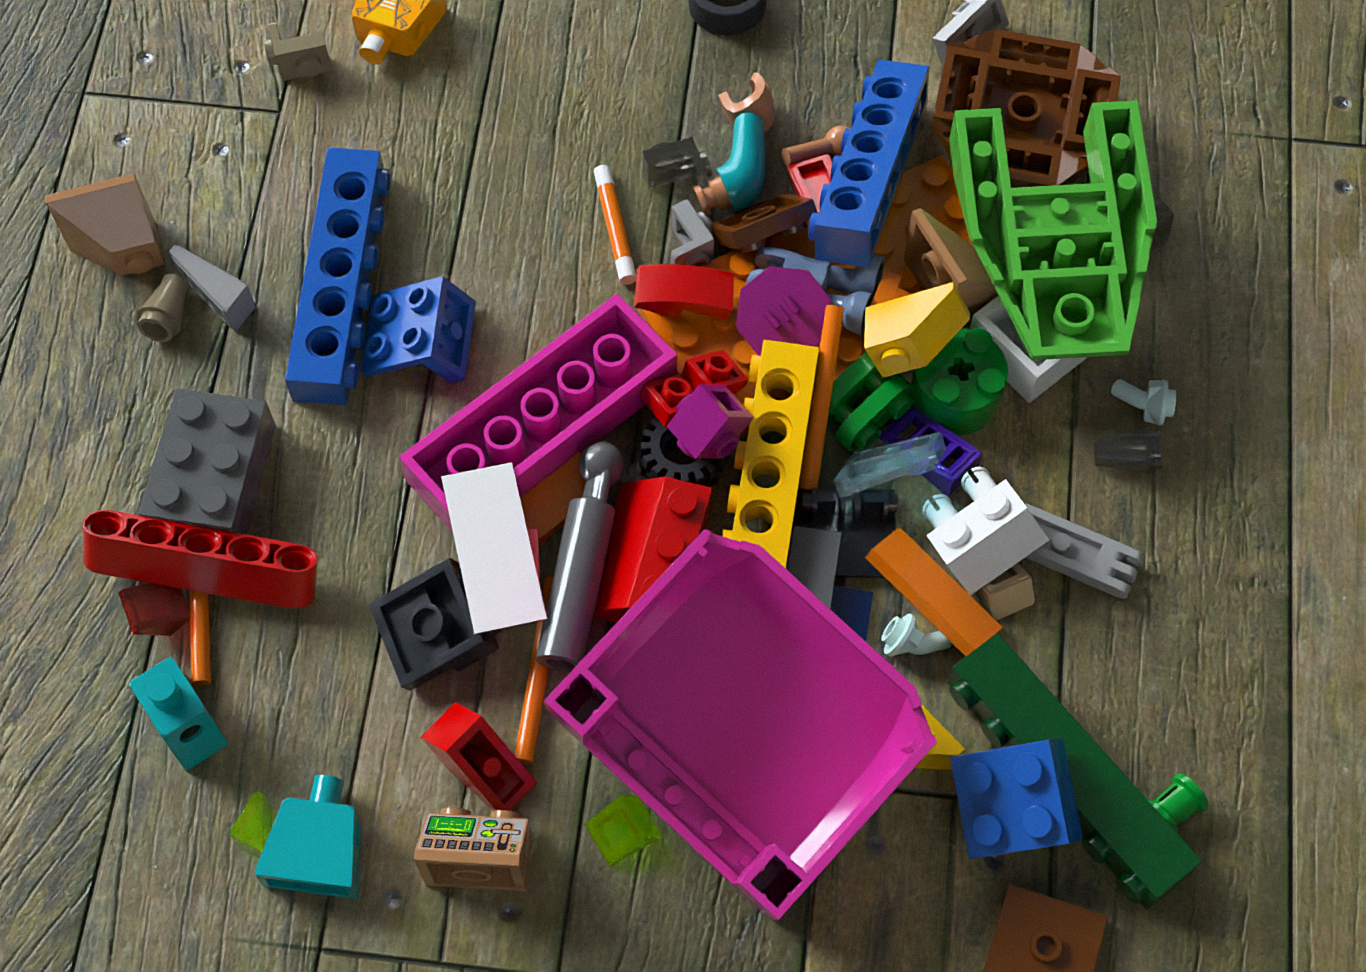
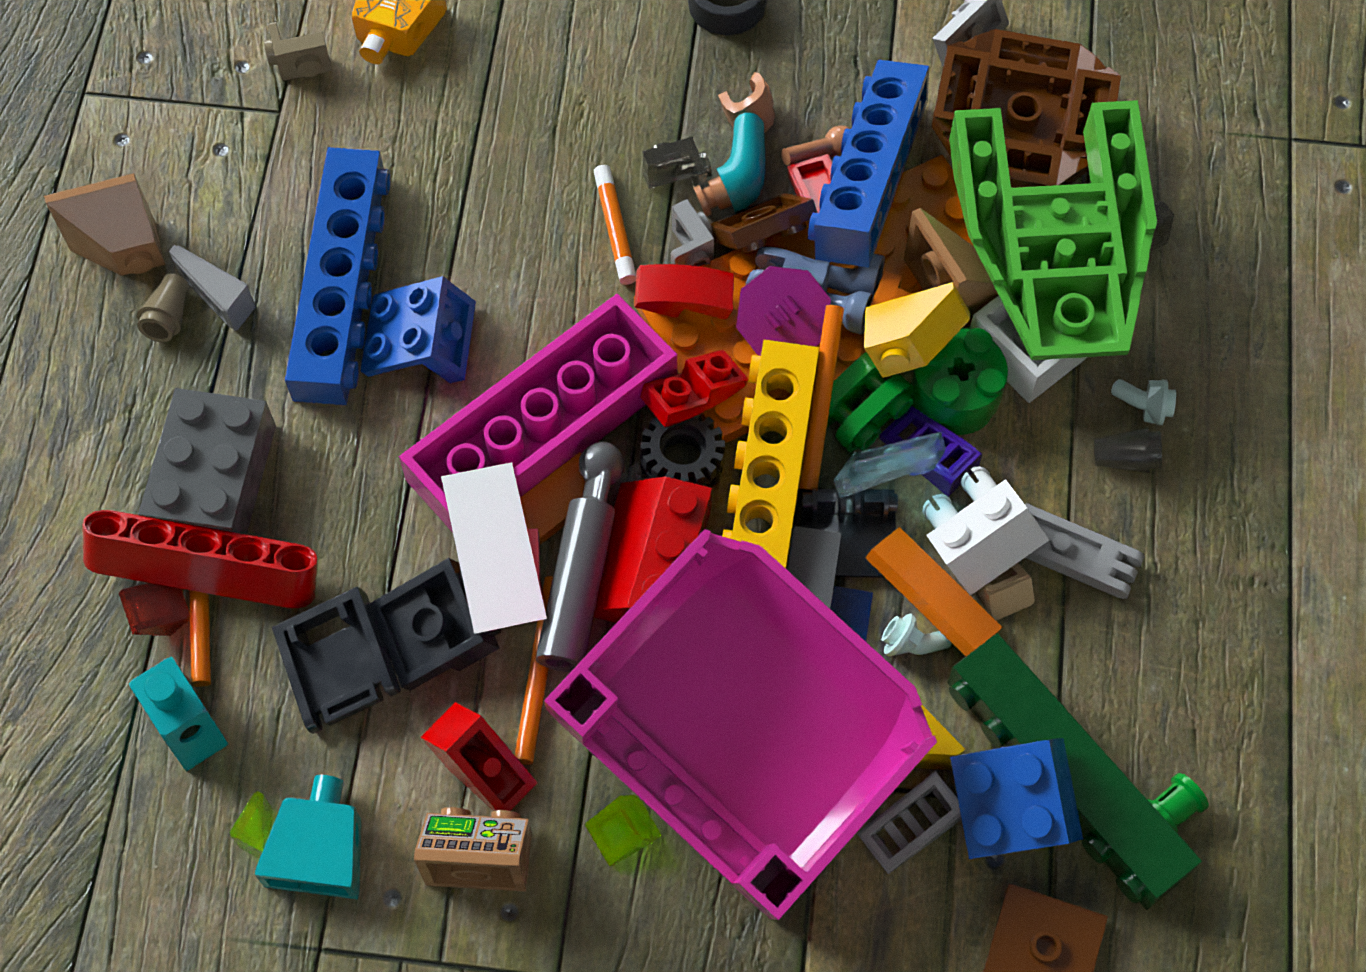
magenta brick [667,384,754,459] -> none
none -> black container [272,586,401,734]
none -> light grey slope [857,771,962,874]

